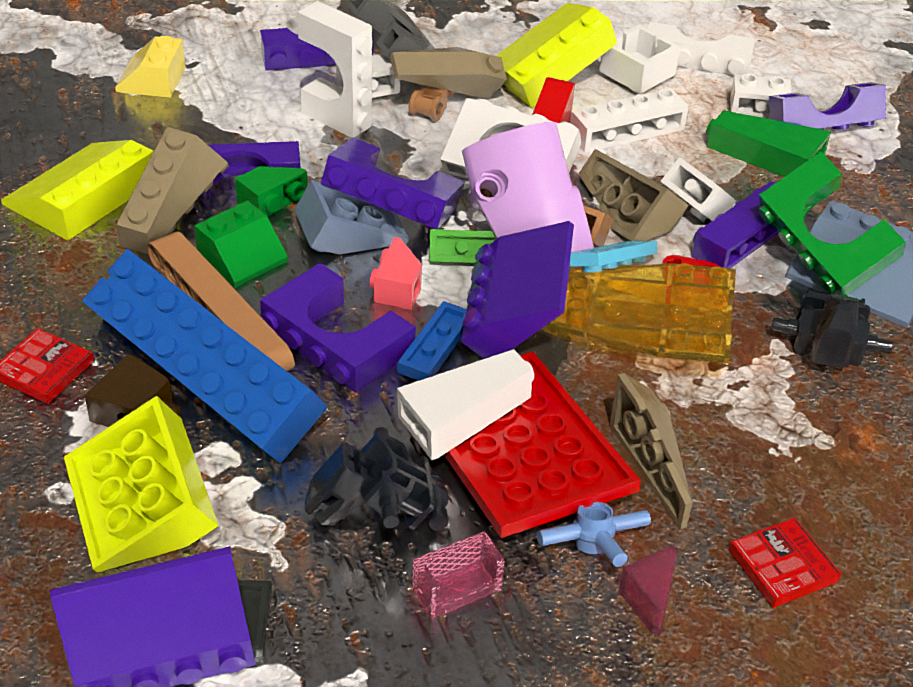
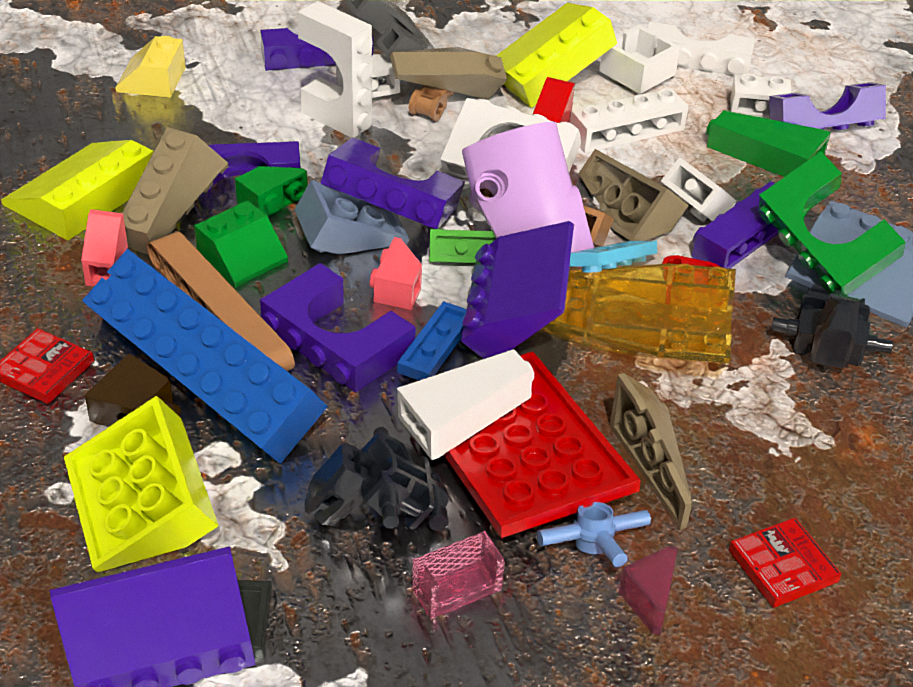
none -> coral slope [81,209,128,287]

